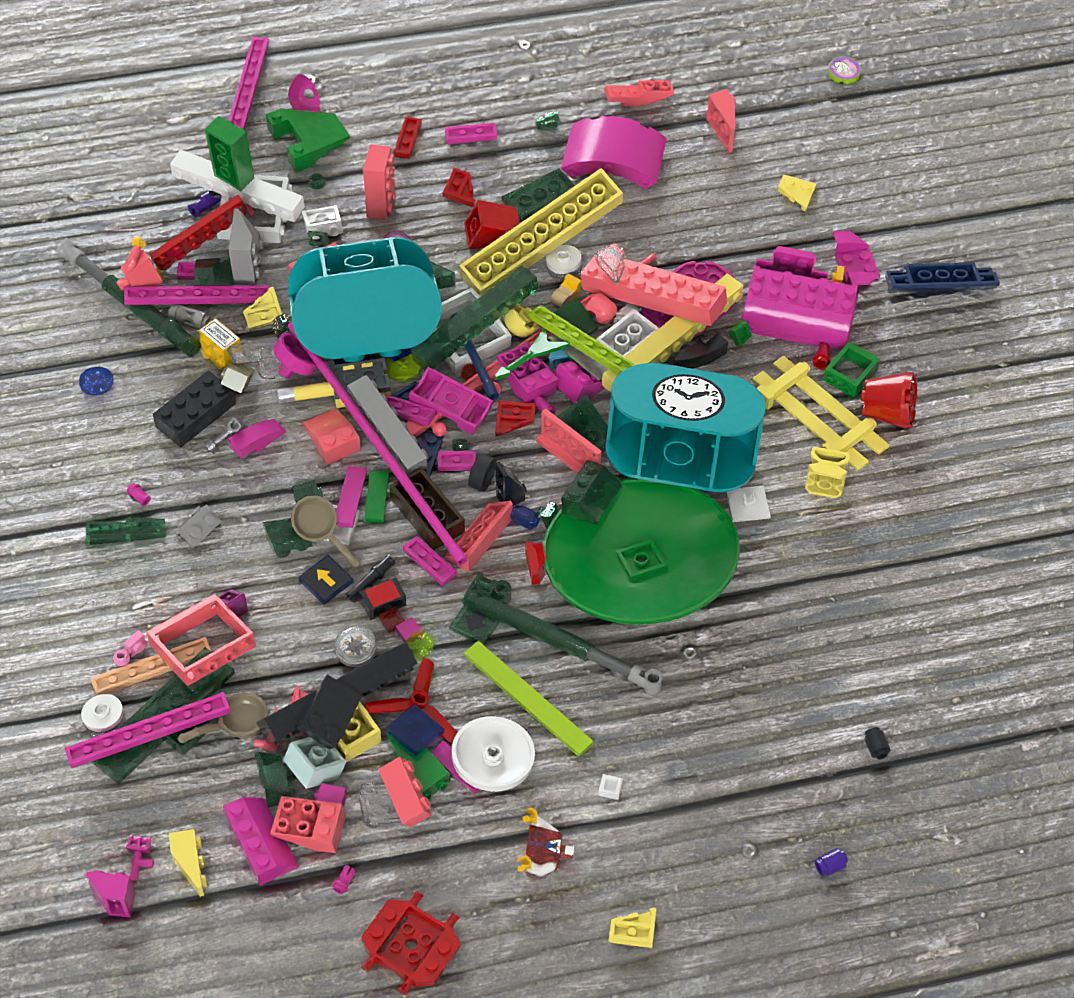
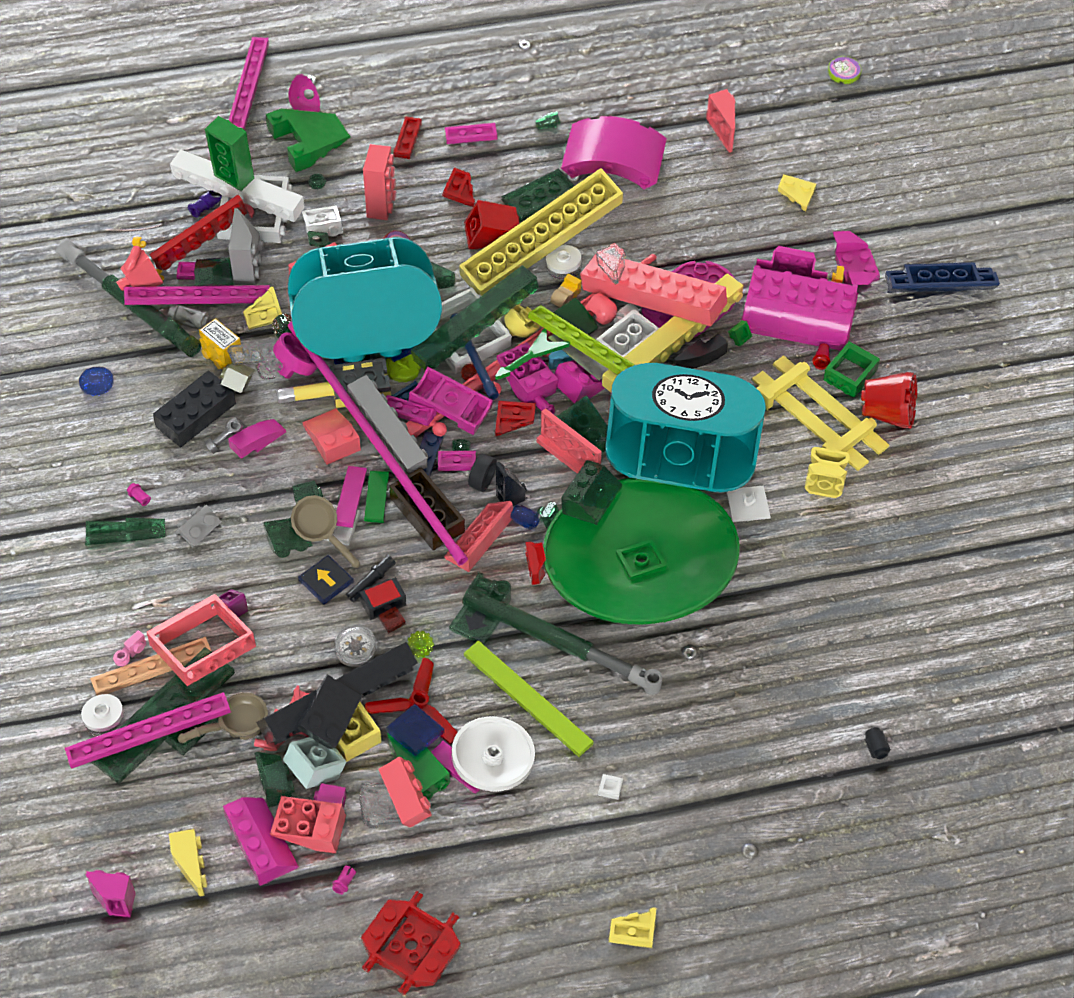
dark pink arm [126,835,154,882] -> none
dark pink tile [395,617,423,643] -> none
dark pink plate [403,536,457,587] -> none
torso [517,808,574,876] -> none
coral slope [604,80,674,107] -> none
dark purple brick [815,848,848,876] -> none

